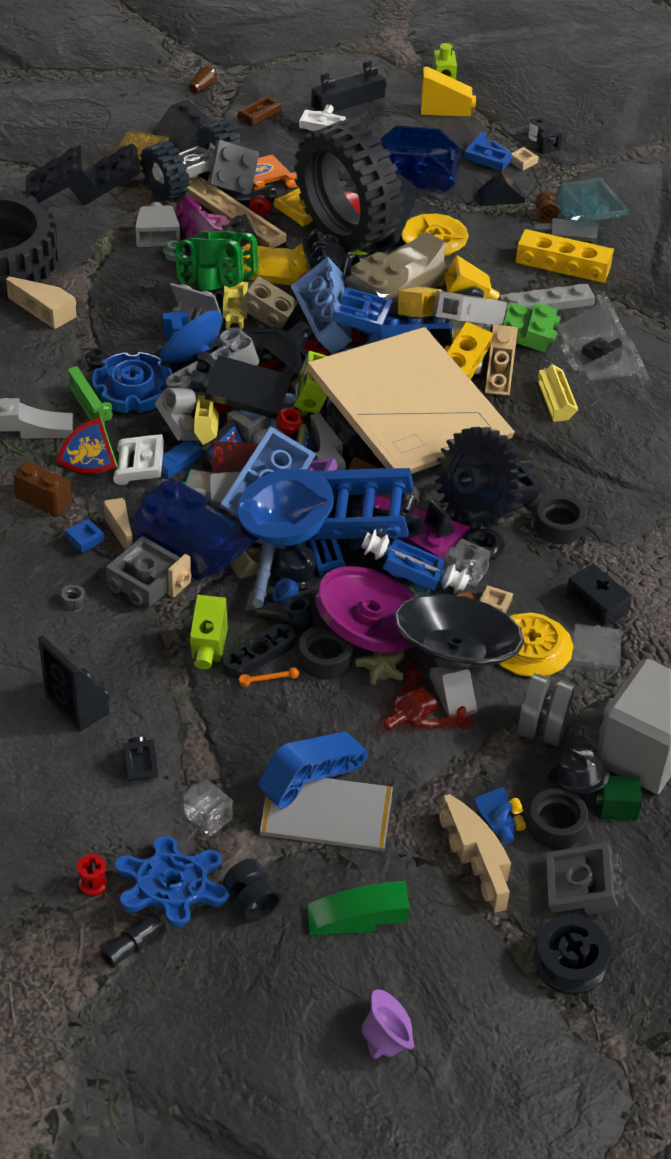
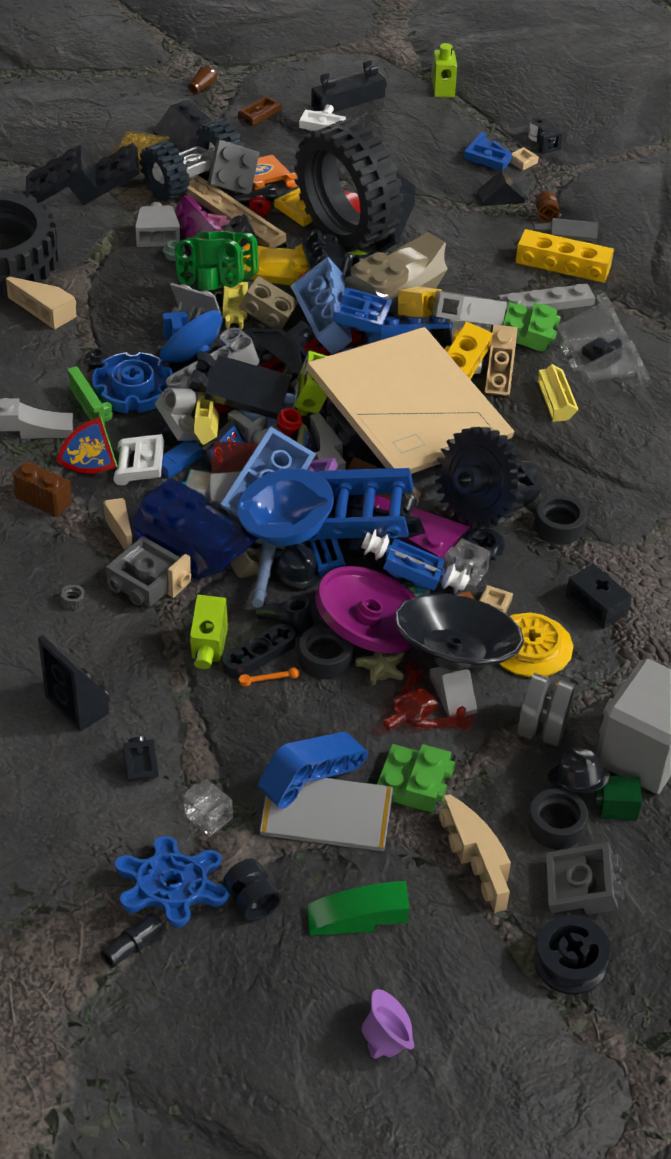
blue plate [65,519,104,553] -> none
red bush [77,854,108,897] -> none
blue tile [272,578,299,603] -> none
clear blue slope [381,125,461,190] -> none
yellow piece [401,213,469,257] -> none
yellow slope [421,67,476,117] -> none
black slope [424,500,455,537] -> none
yellow torso [438,255,499,300] -> none
blue piece [474,787,526,844] -> none
clear light blue slope [558,177,631,222] -> none
clear piece [572,624,621,670] -> none
none -> bright green plate [377,744,455,813]

